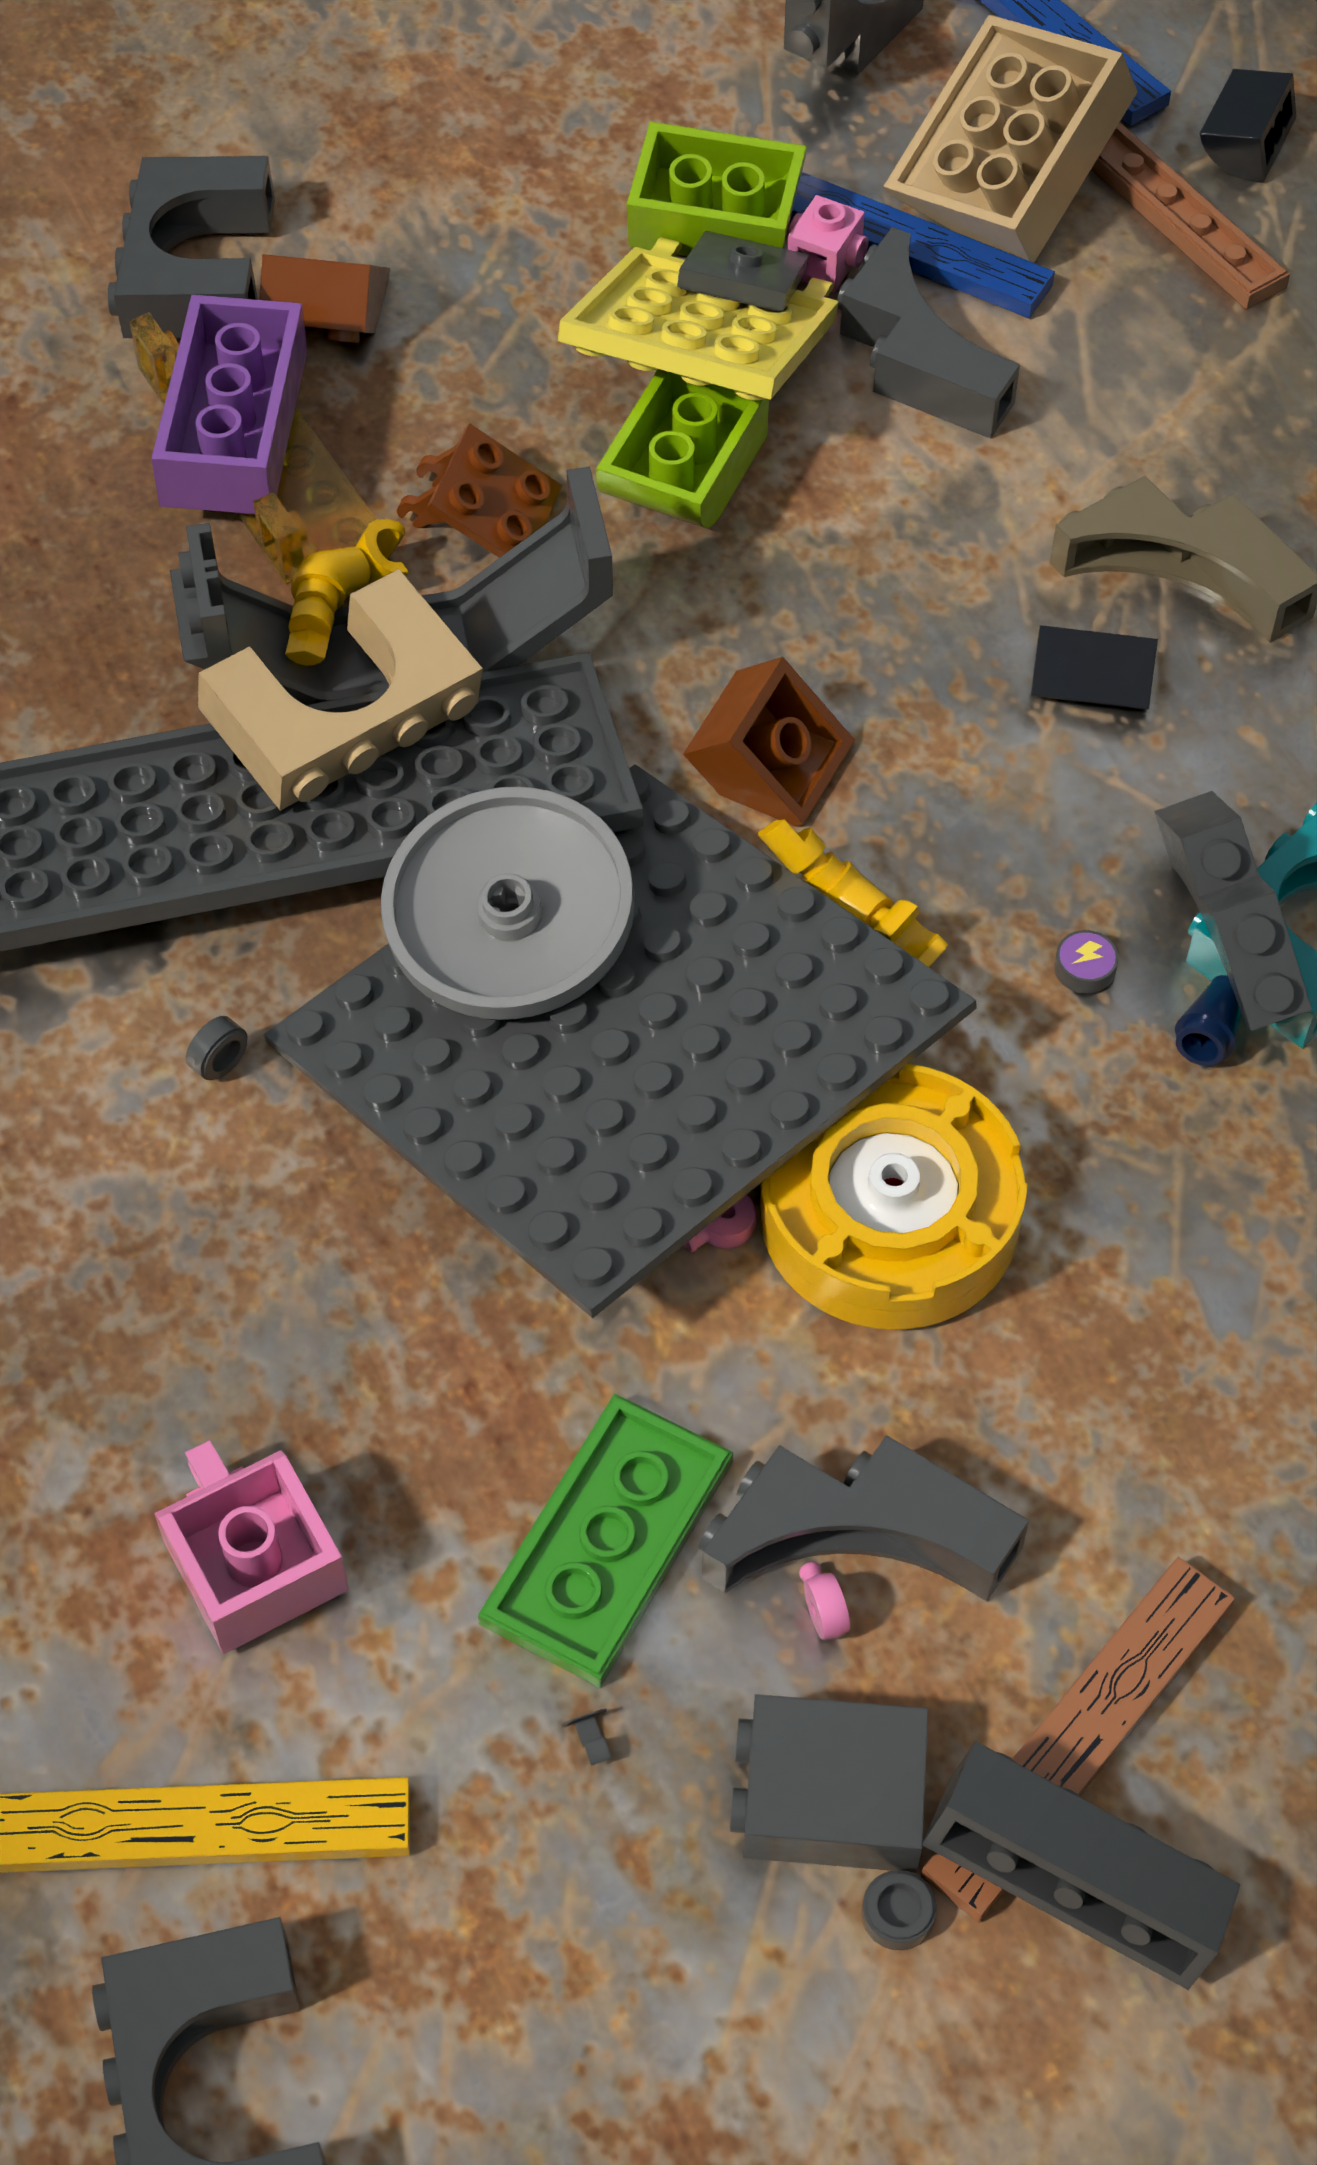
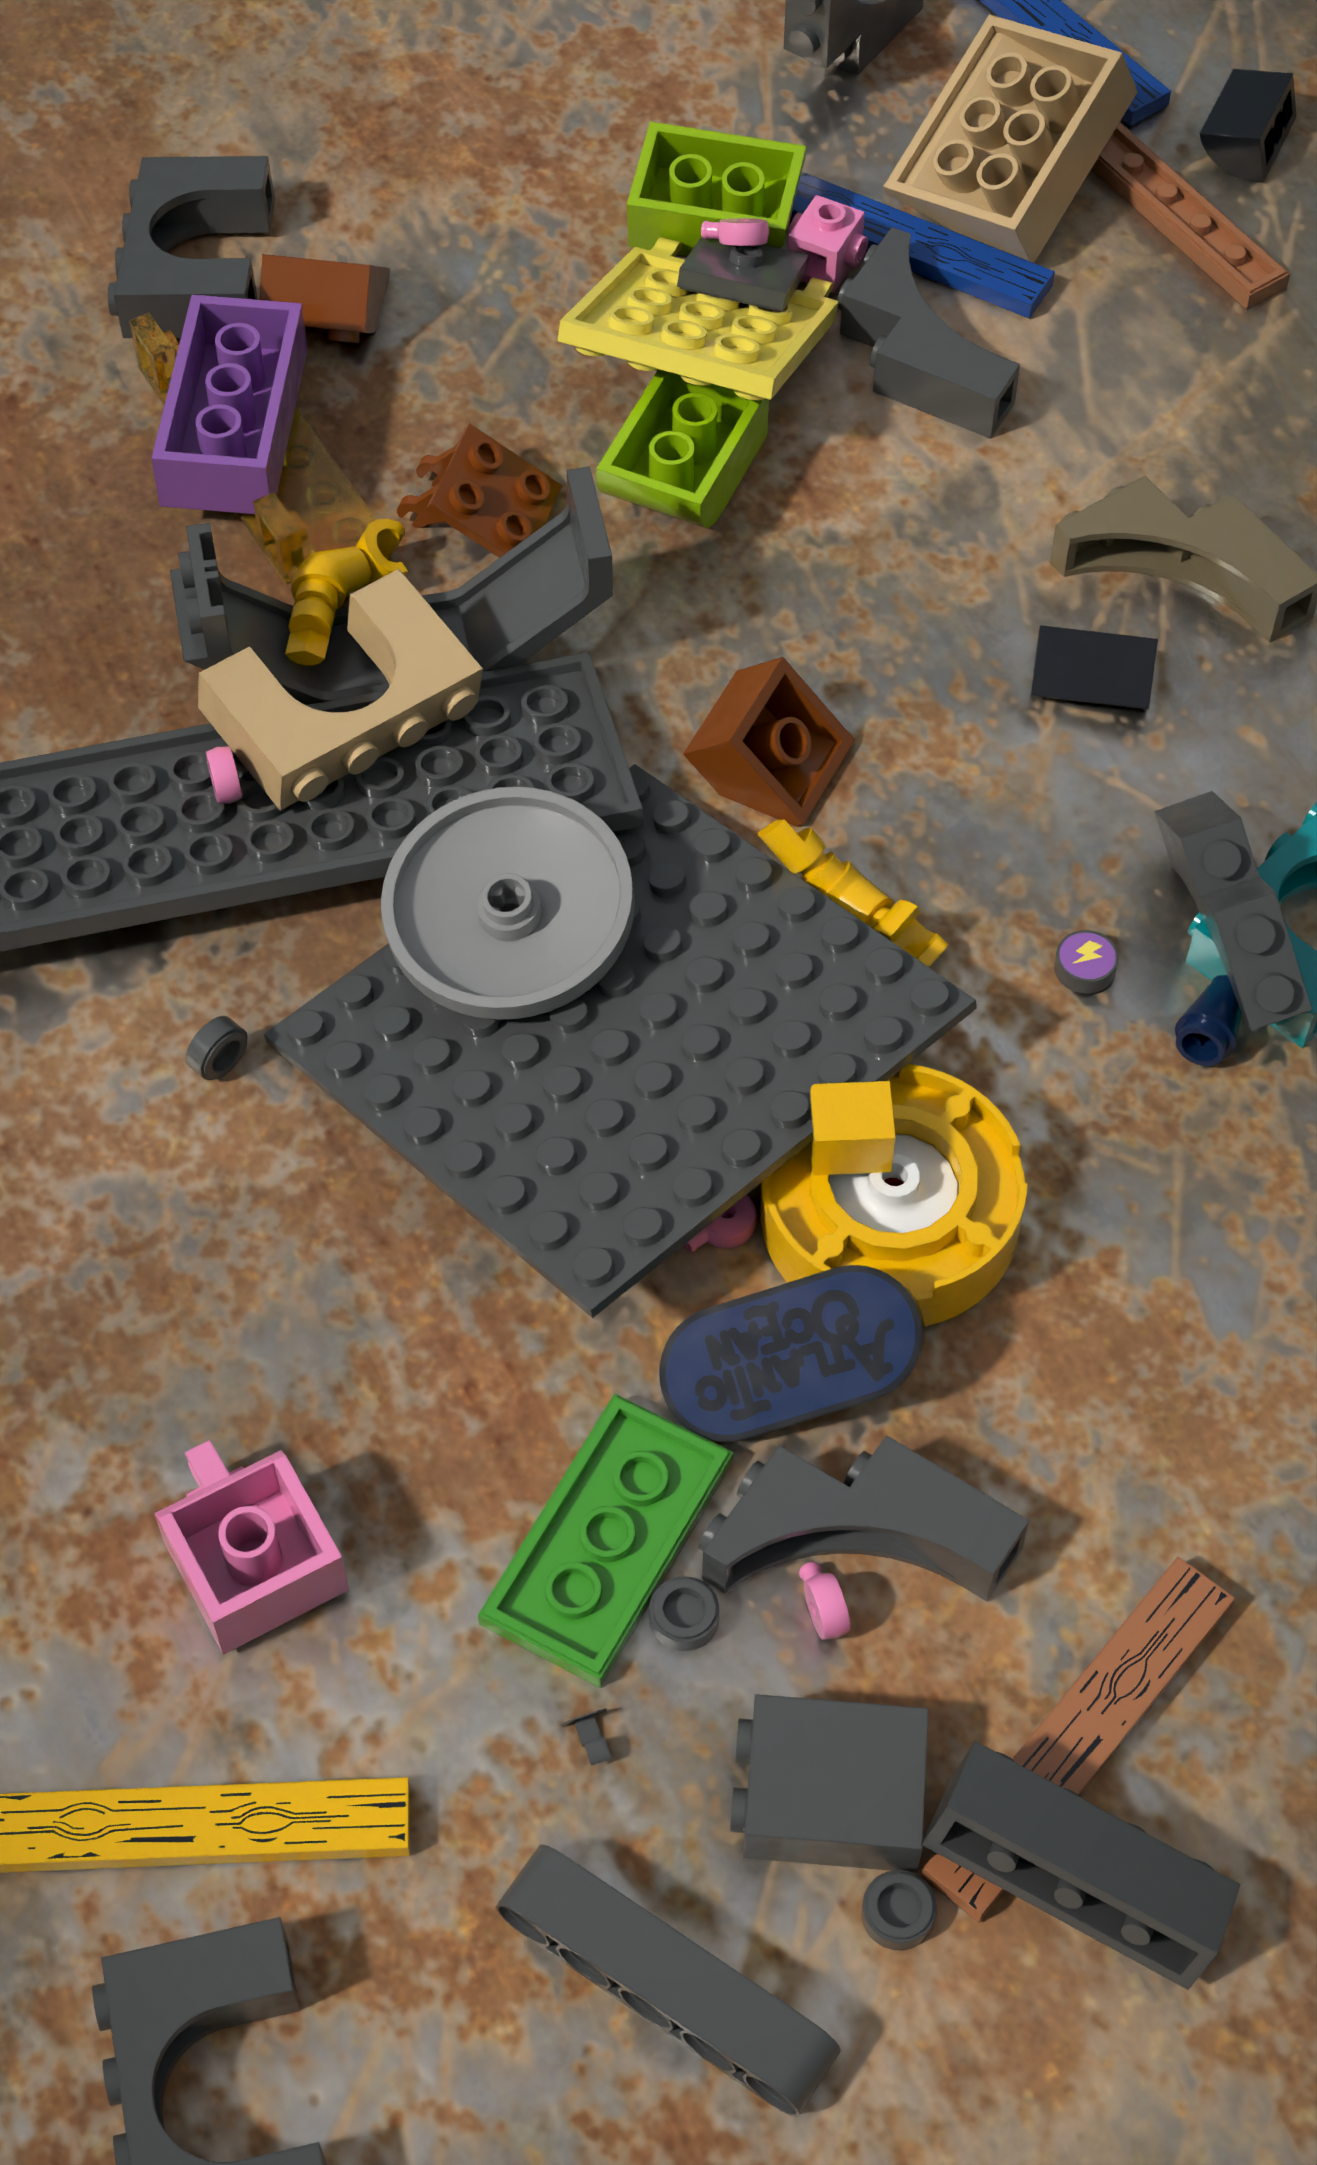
none -> bright pink piece [206,746,242,804]
none -> dark grey beam [496,1845,841,2117]
none -> dark grey tile [649,1576,719,1651]
none -> tile [659,1265,925,1442]
none -> bright pink piece [701,218,769,246]
none -> yellow panel [810,1081,896,1175]

